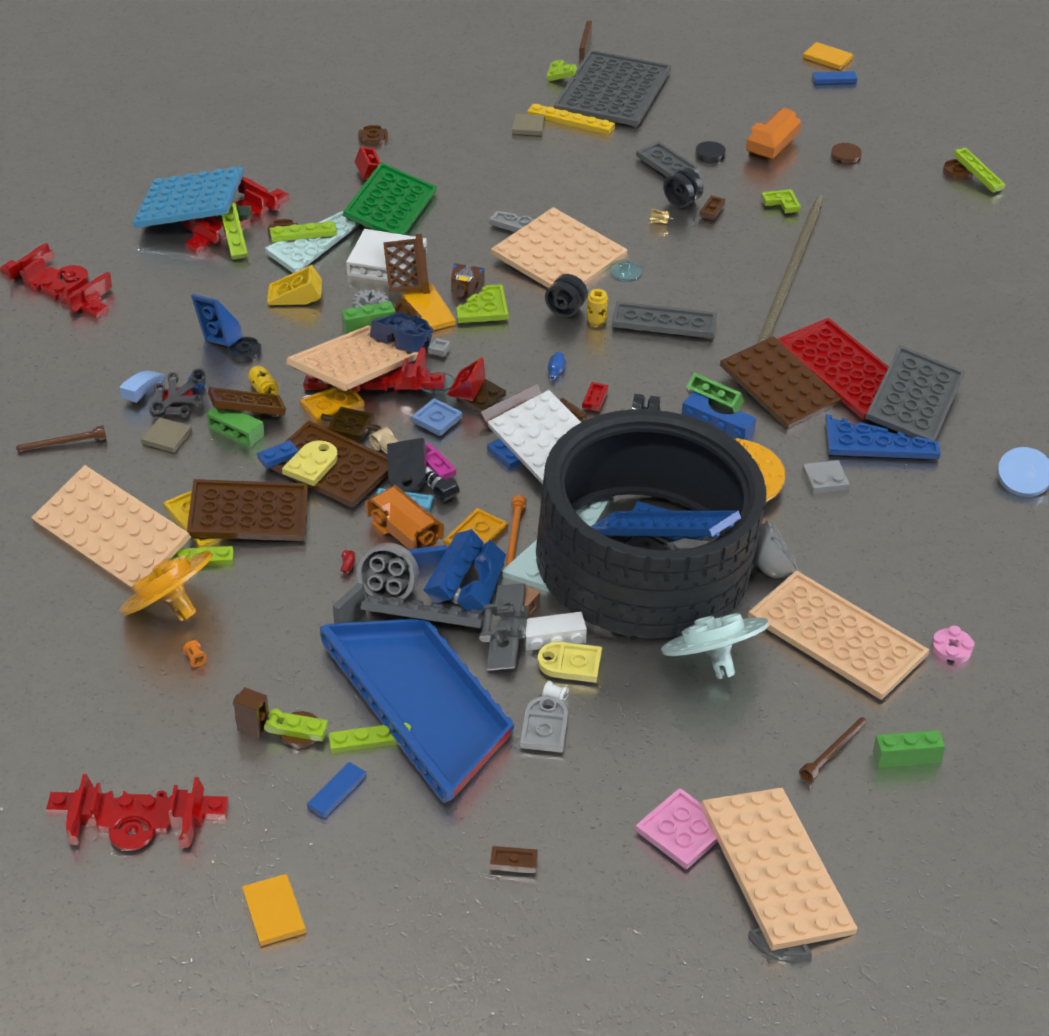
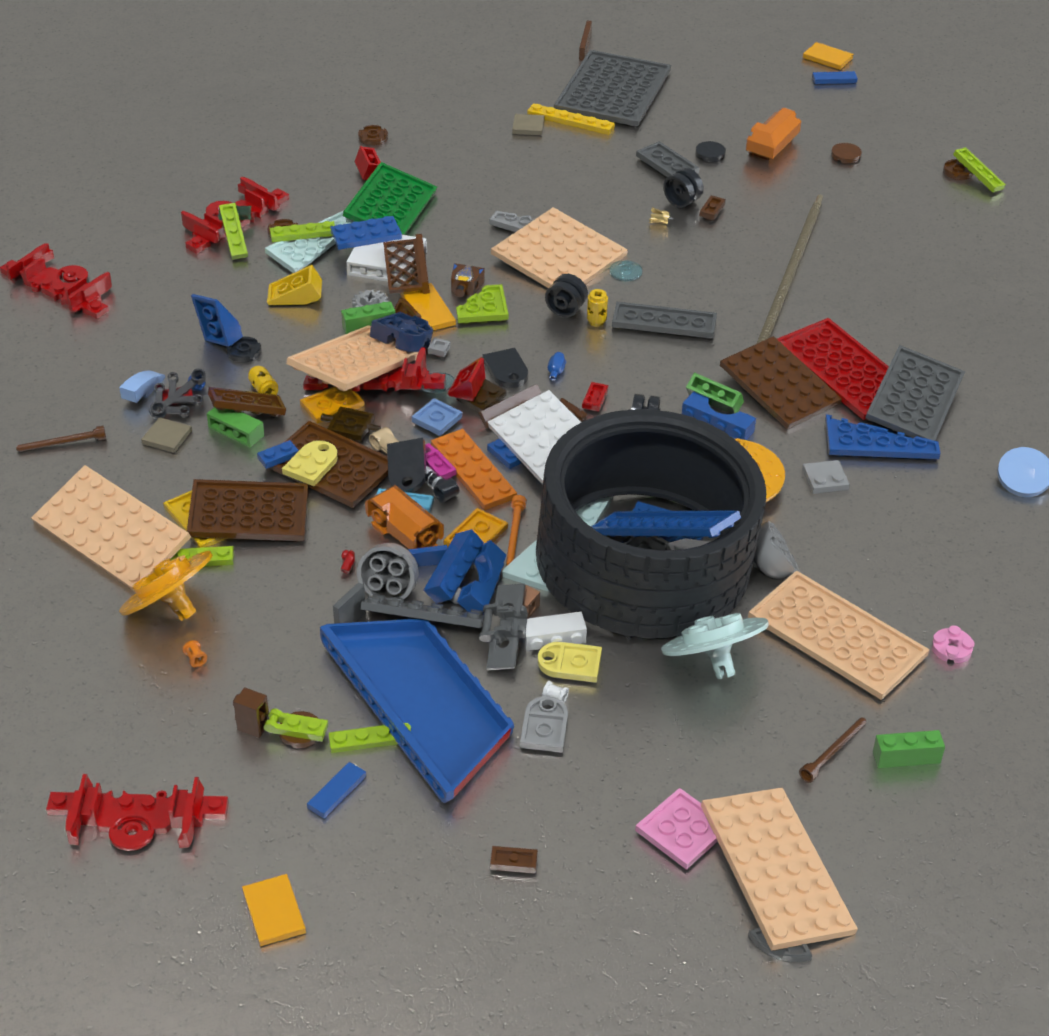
dark azure plate [132,166,244,228] -> none
lime plate [546,60,577,82] -> none
lime plate [761,189,801,214] -> none
none -> blue plate [330,216,402,250]
none -> orange plate [431,429,517,511]
none -> black tile [482,348,528,388]

